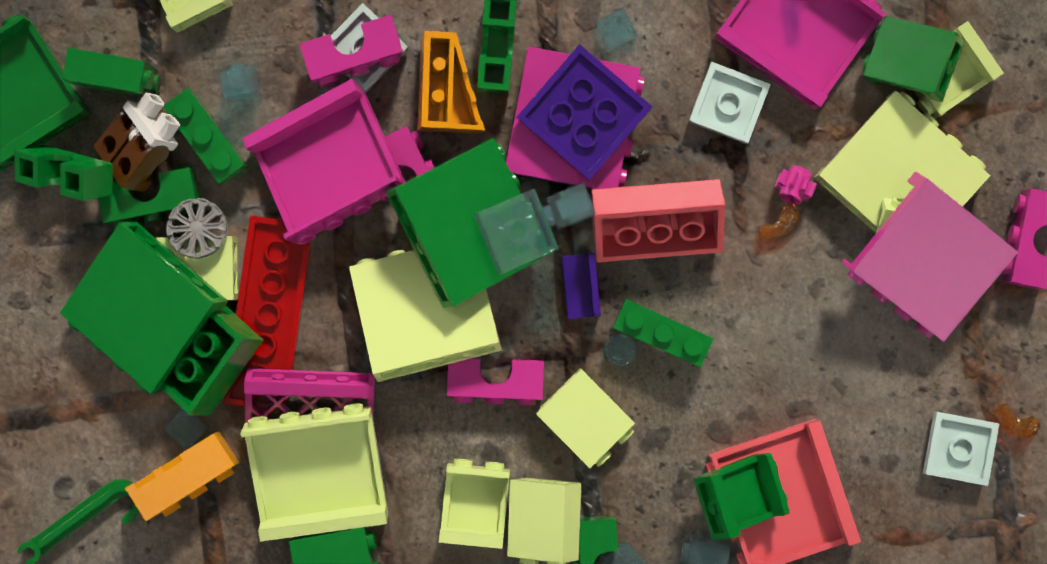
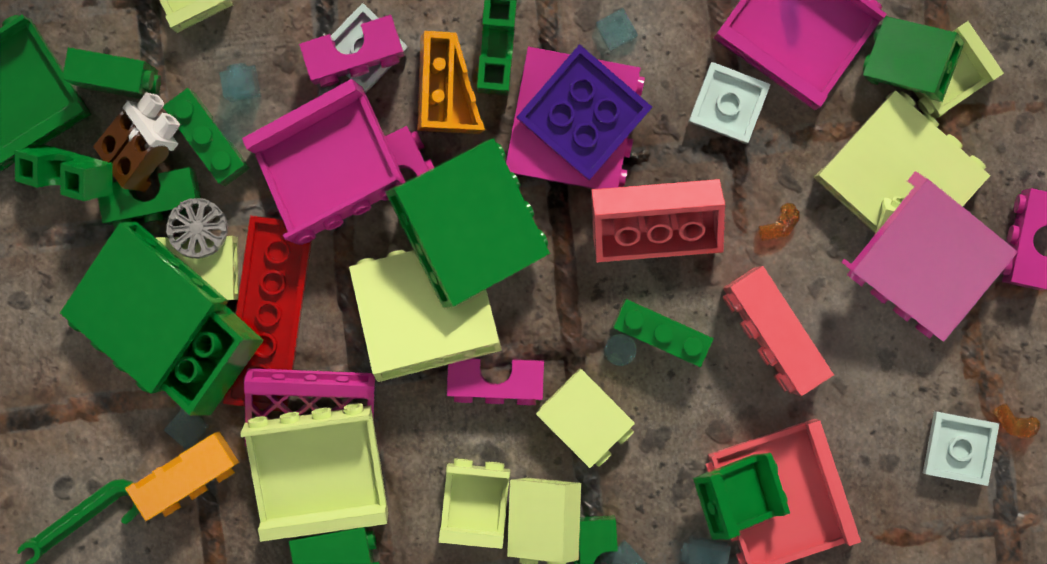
clear light blue plate [474,189,559,274] -> none
clear light blue arch [542,183,596,232] -> none
dark purple panel [562,252,601,319] -> none
dark pink gear [775,166,817,205] -> none
none -> coral brick [723,266,834,396]

